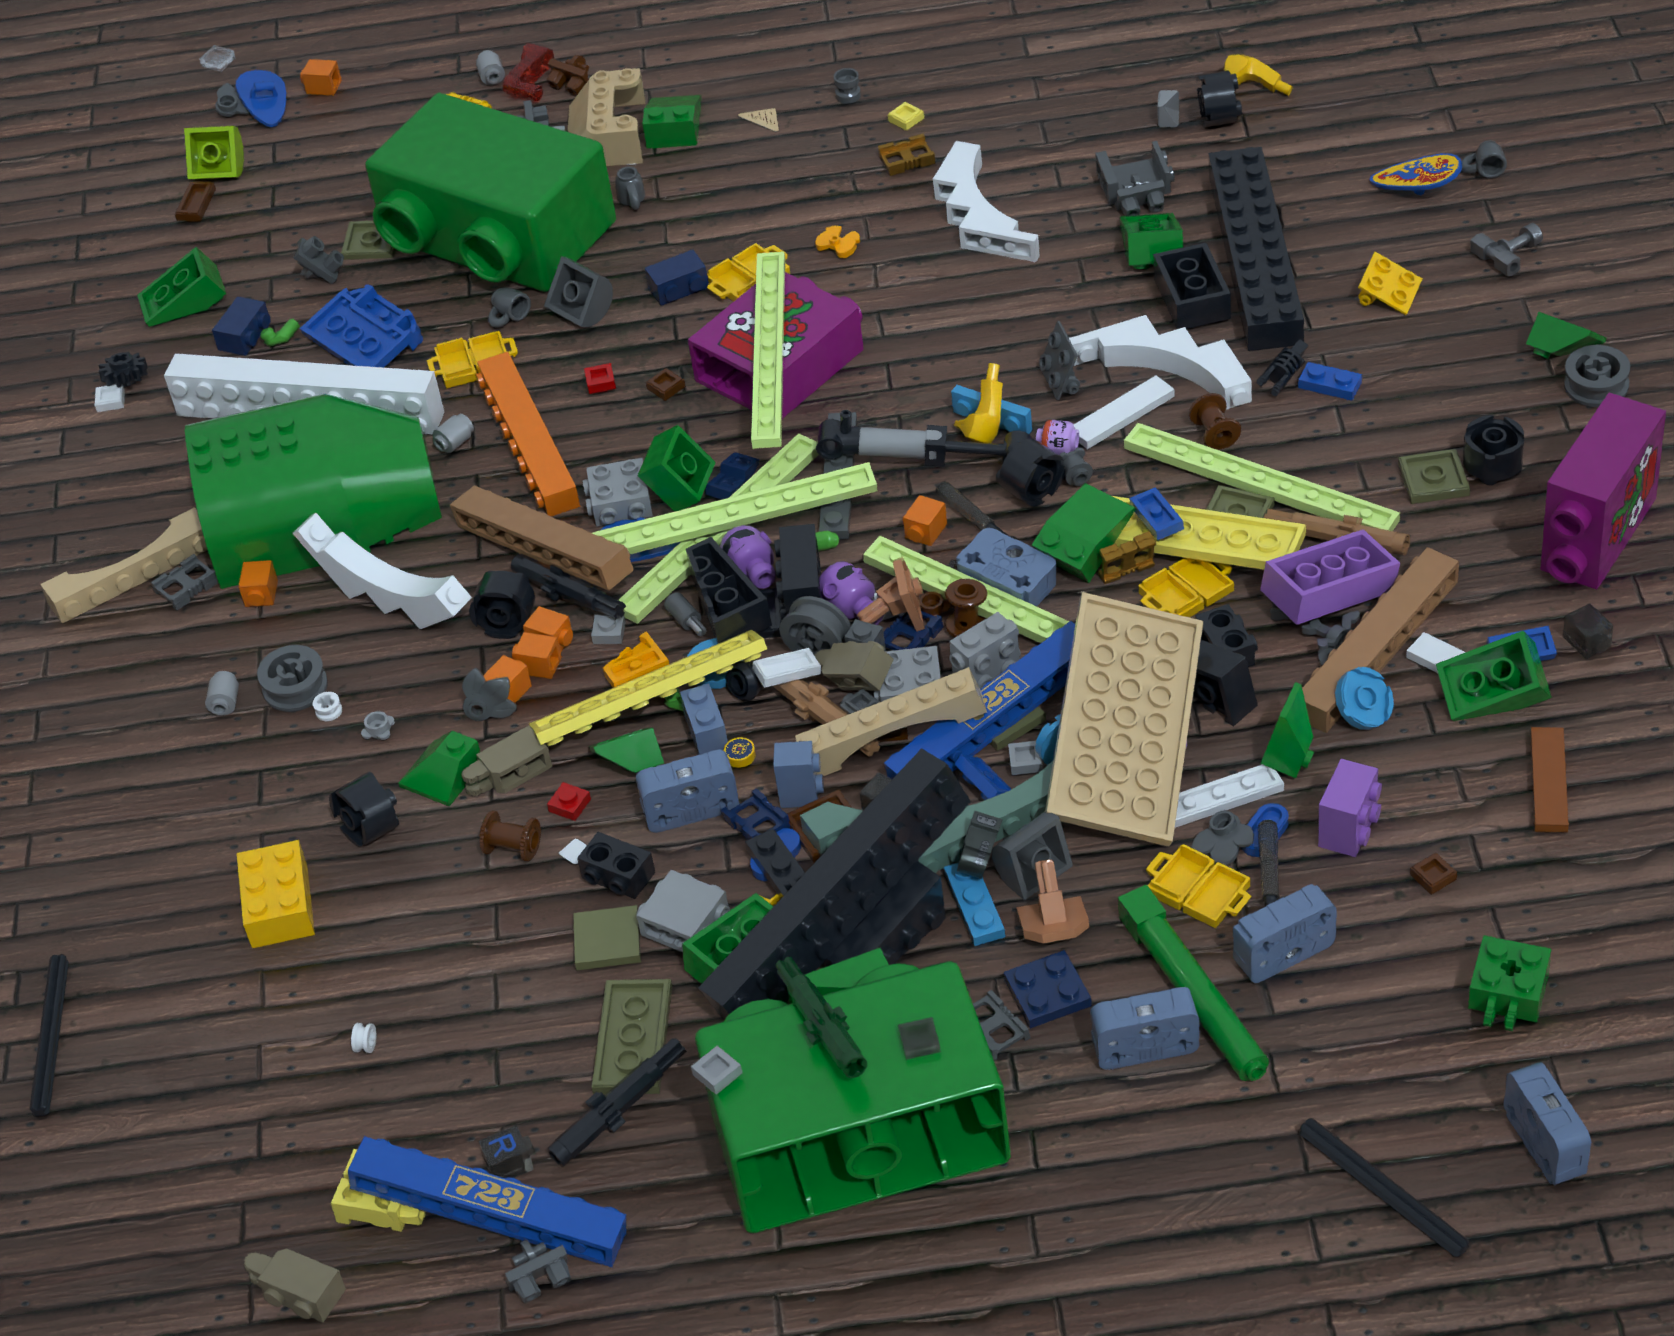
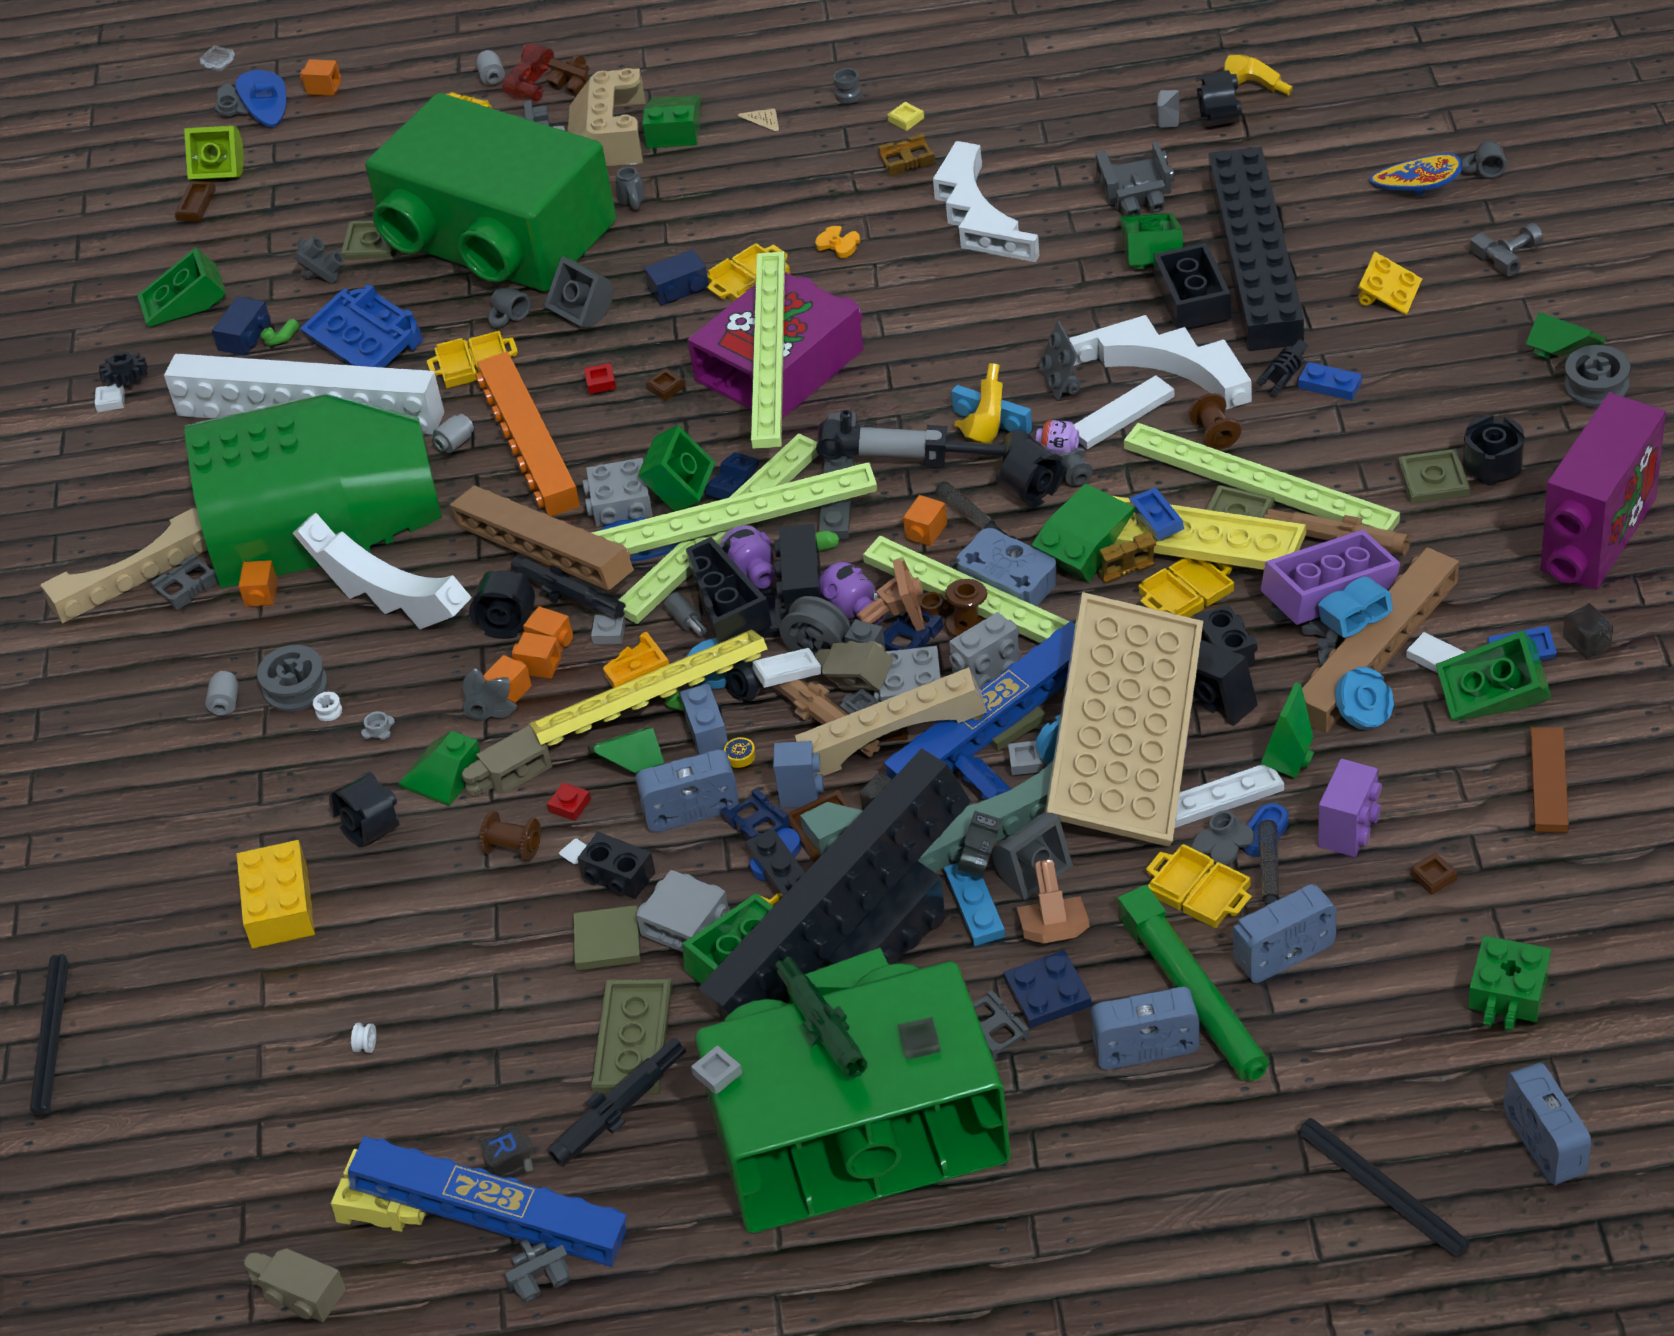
none -> dark azure brick [1318,577,1393,637]

